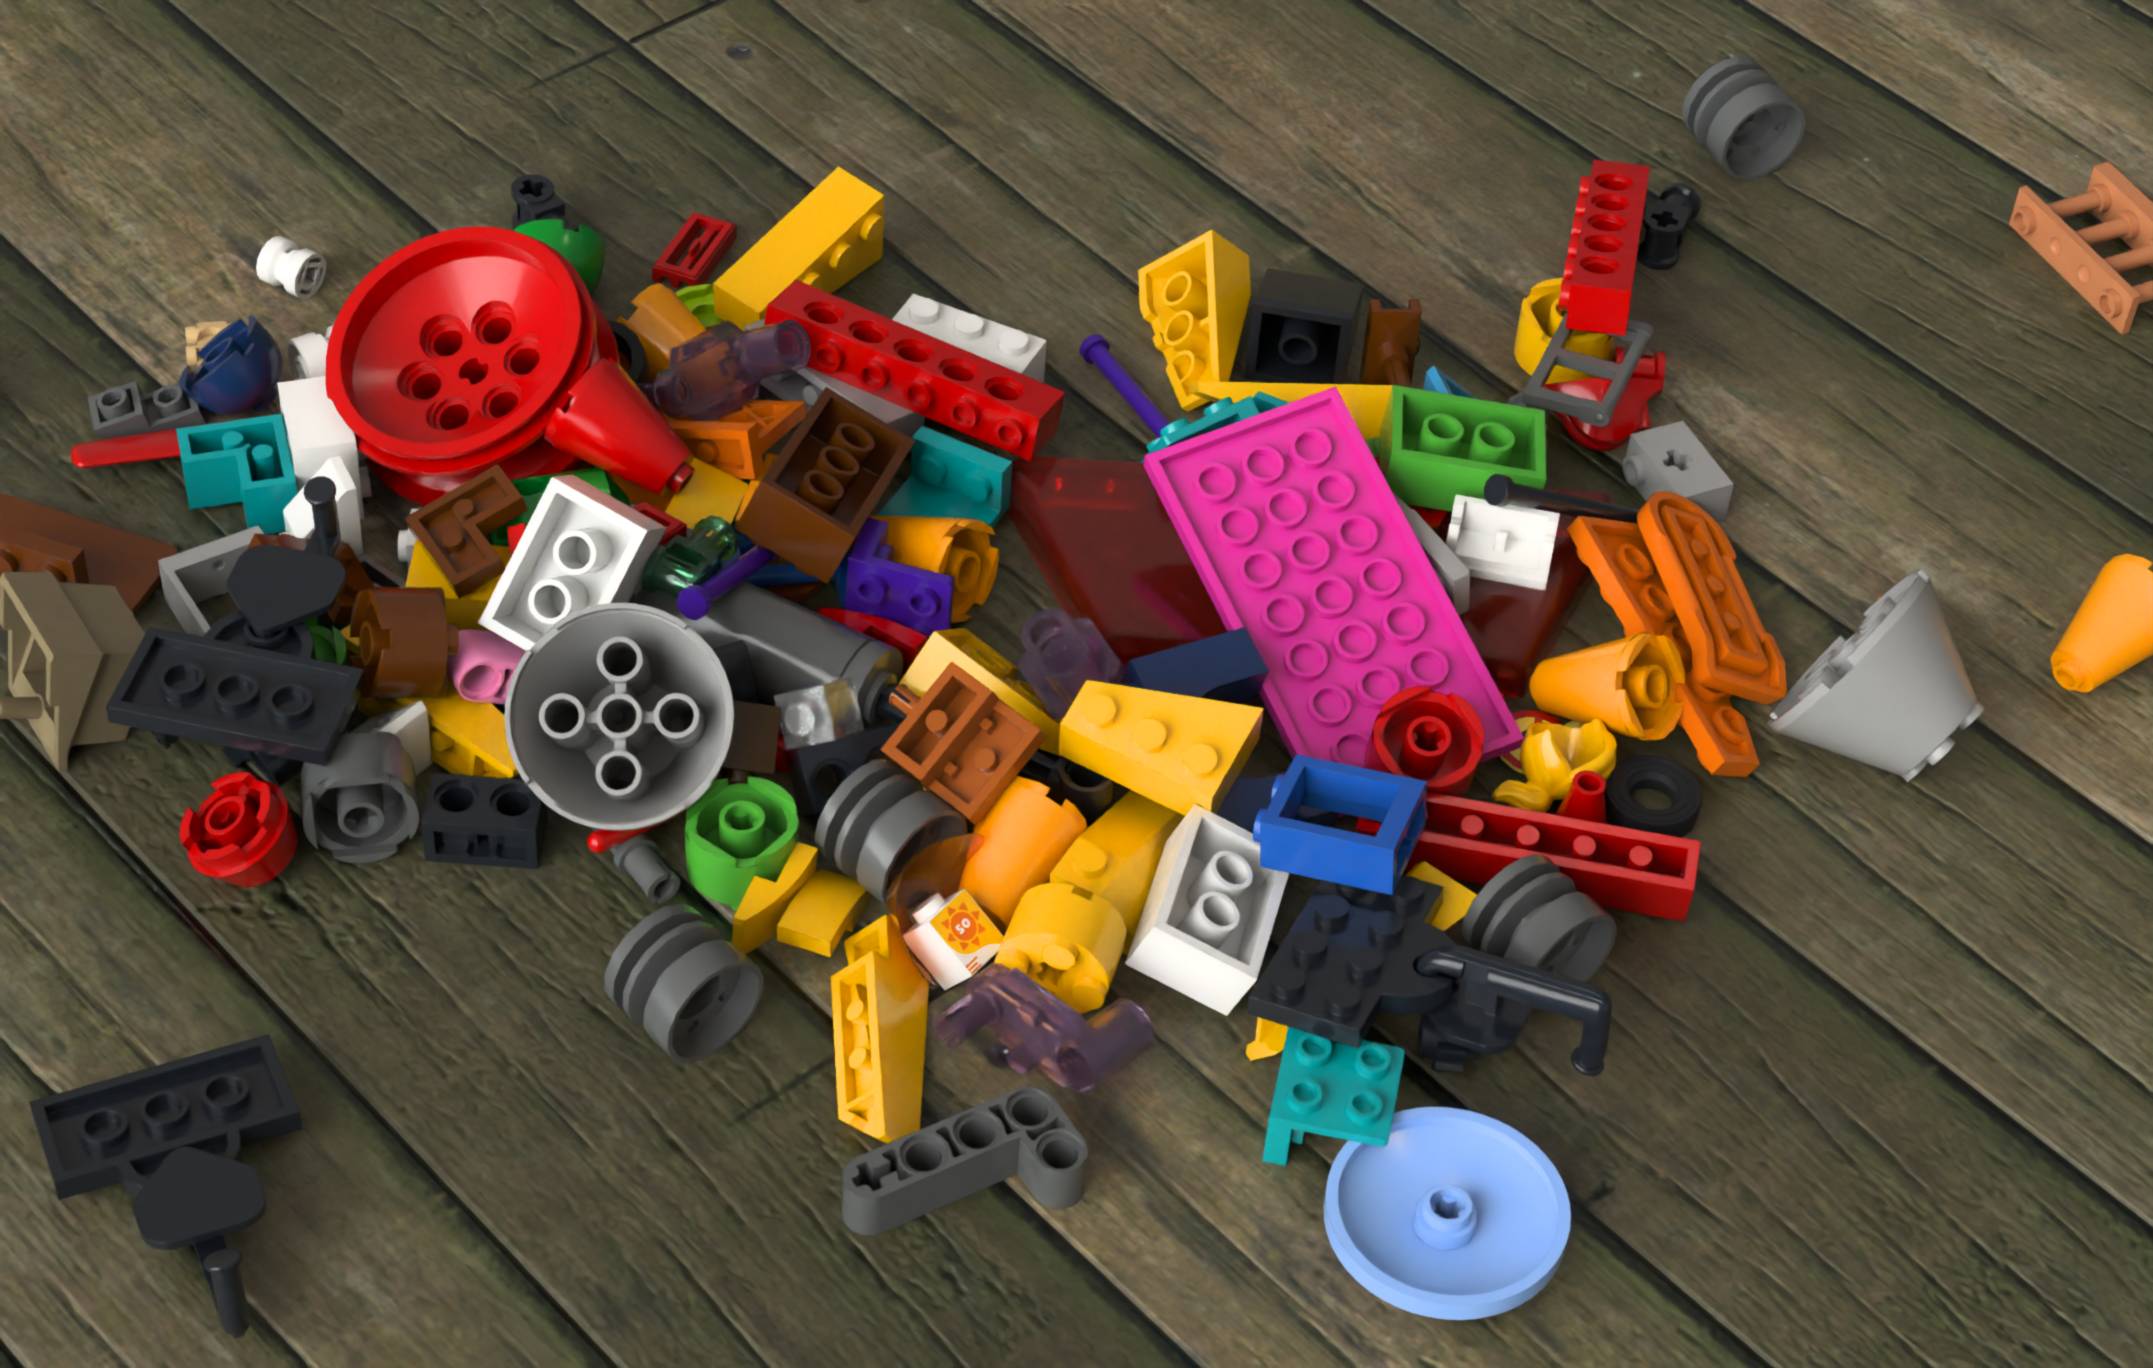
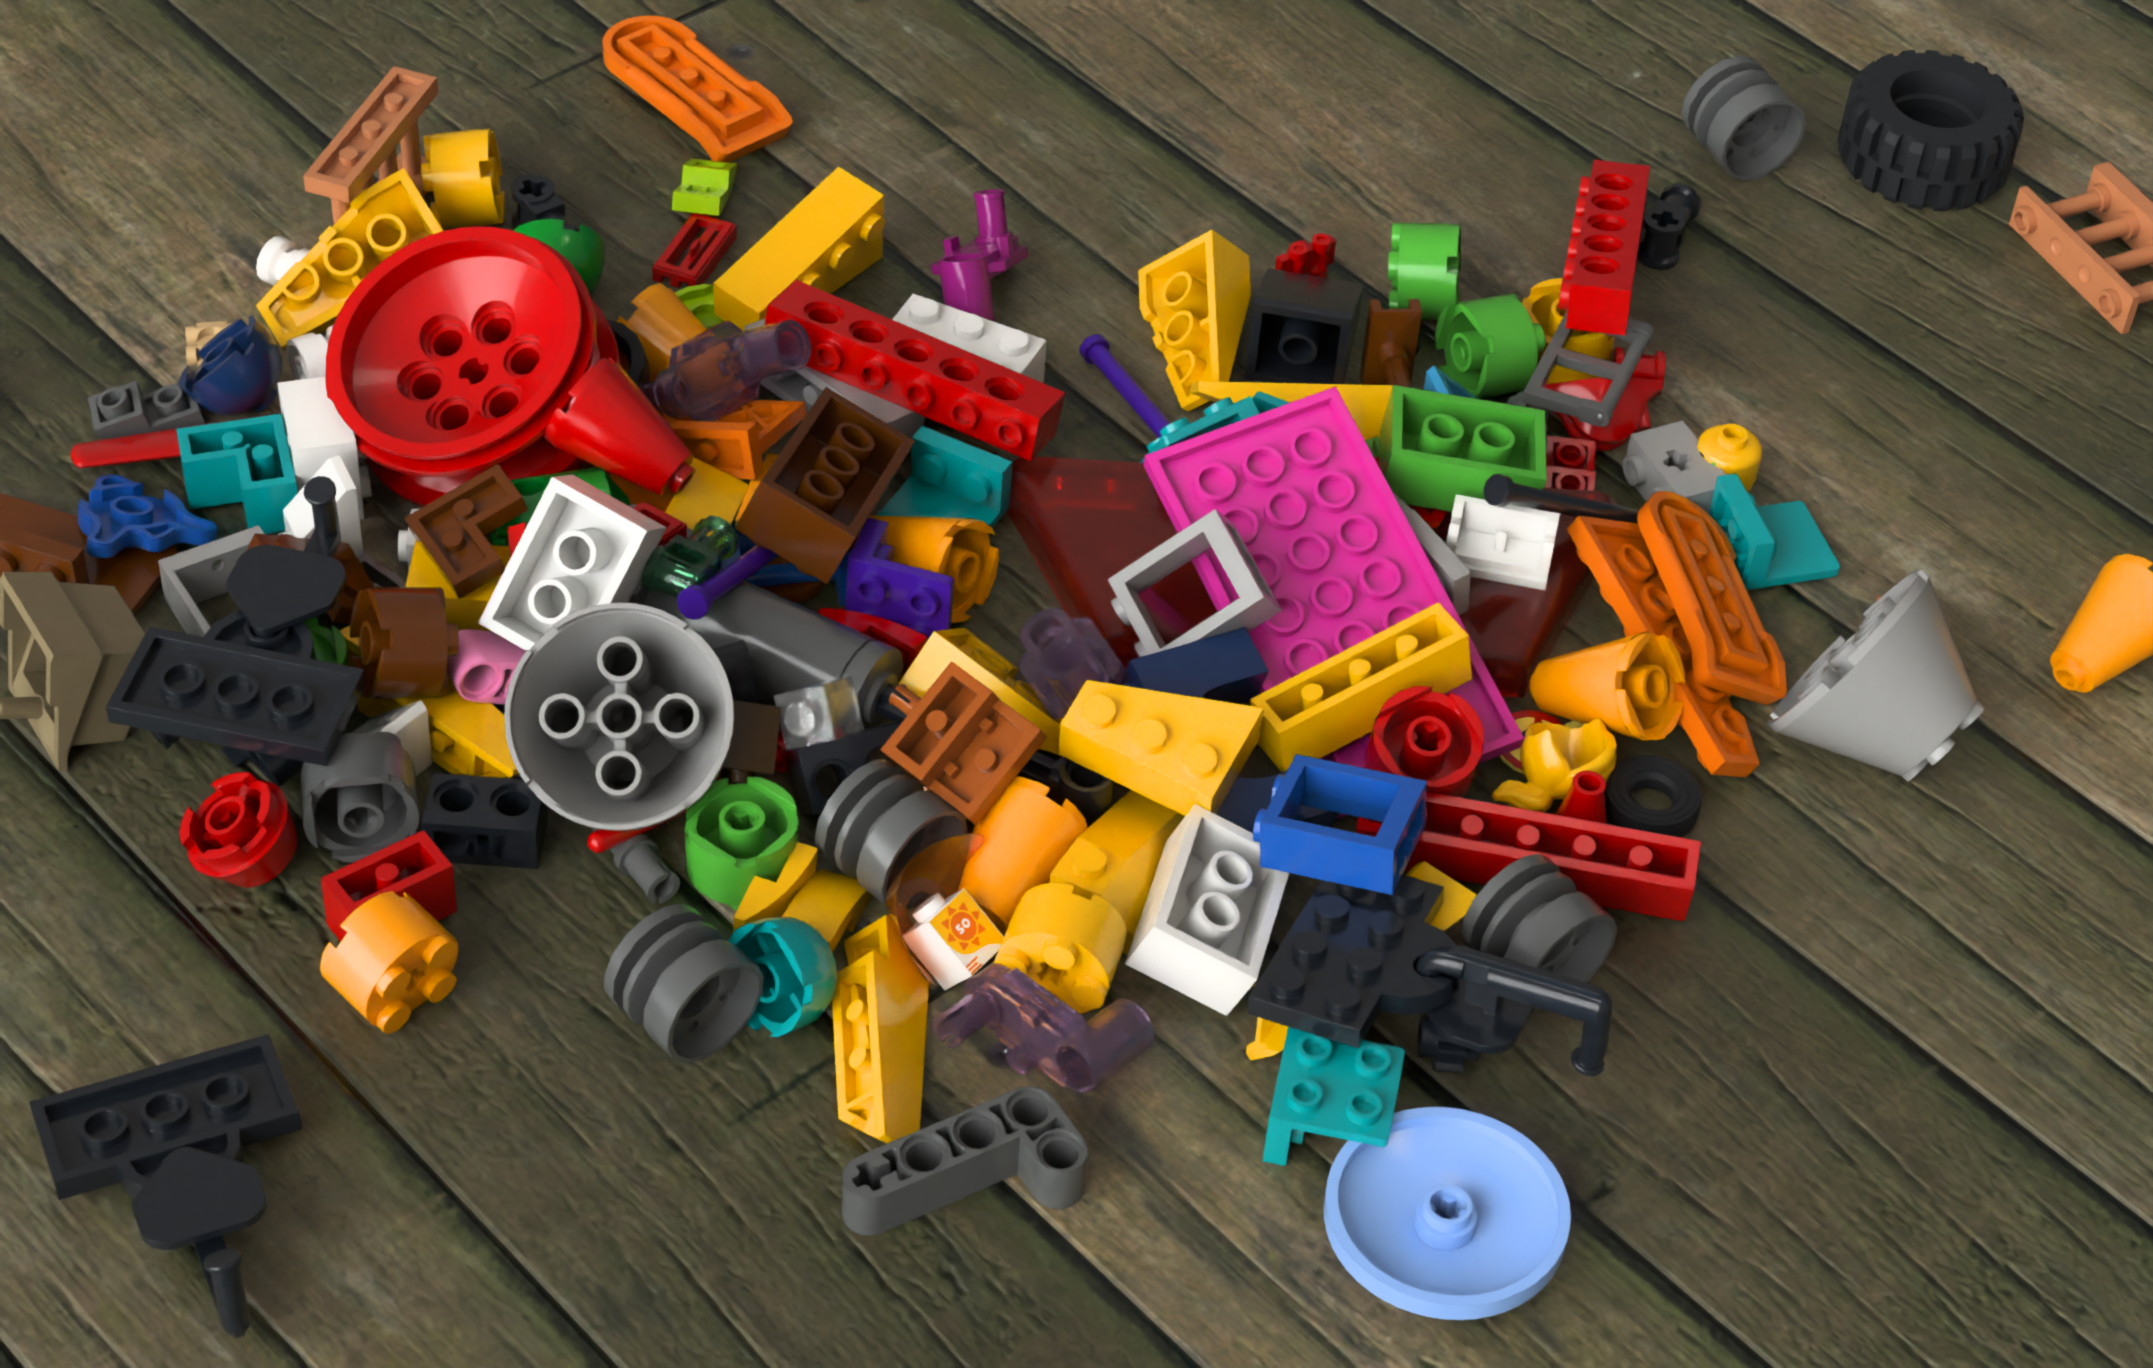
none -> blue tile [77,475,218,558]
none -> yellow wedge [256,168,443,350]
none -> nougat fence [303,66,439,224]
none -> light orange brick [320,891,459,1034]
none -> red brick [321,830,457,942]
none -> yellow brick [421,128,505,230]
none -> orange piece [602,15,793,163]
none -> lime slope [672,158,737,216]
none -> teal cylinder [728,916,838,1037]
none -> magenta piece [931,189,1029,322]
none -> light grey window [1108,509,1282,657]
none -> yellow brick [1250,602,1472,773]
none -> red piece [1275,233,1336,278]
none -> bright green brick [1388,222,1461,320]
none -> bright green brick [1435,294,1545,399]
none -> red slope [1544,435,1596,515]
none -> yellow head [1697,423,1762,492]
none -> teal bracket [1709,474,1840,590]
none -> black tyre [1838,50,2024,211]

